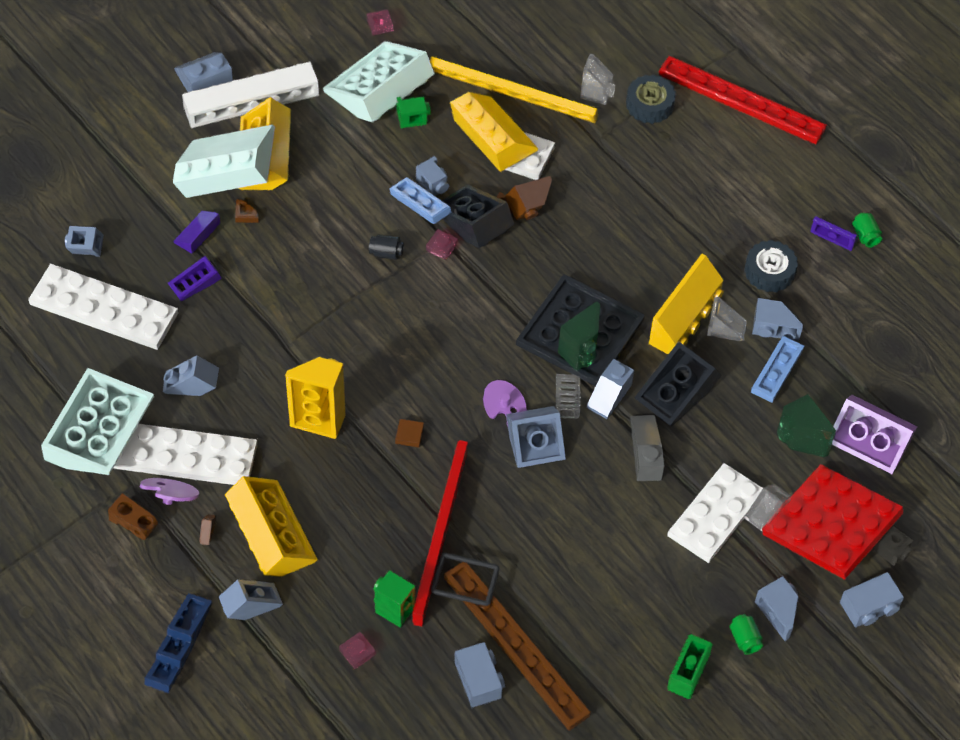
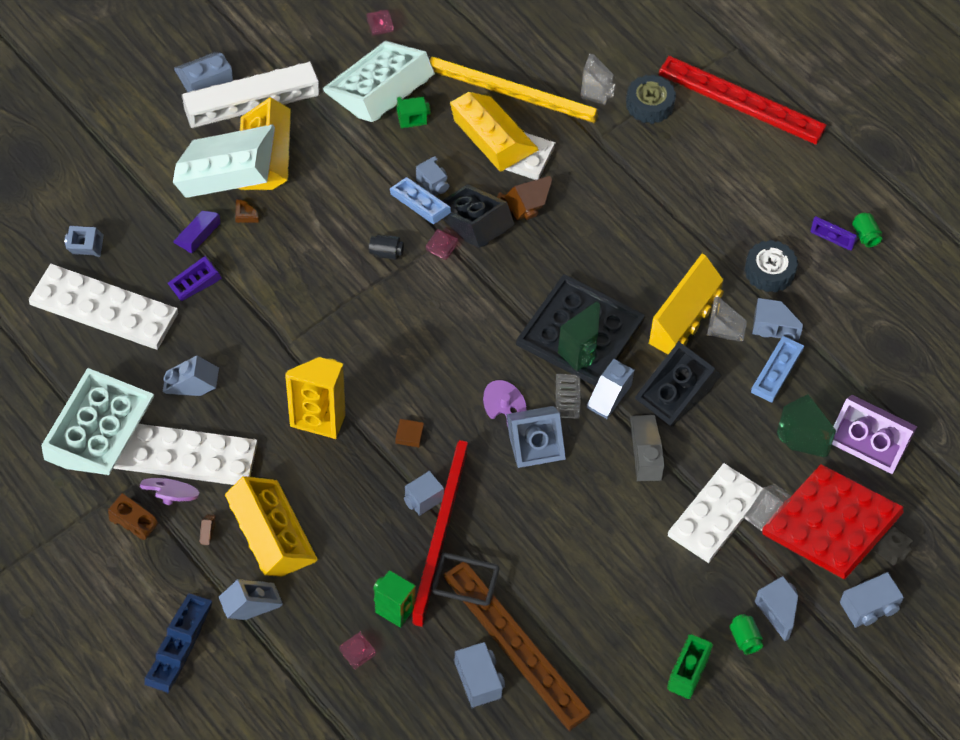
none -> sand blue brick [404,471,444,516]

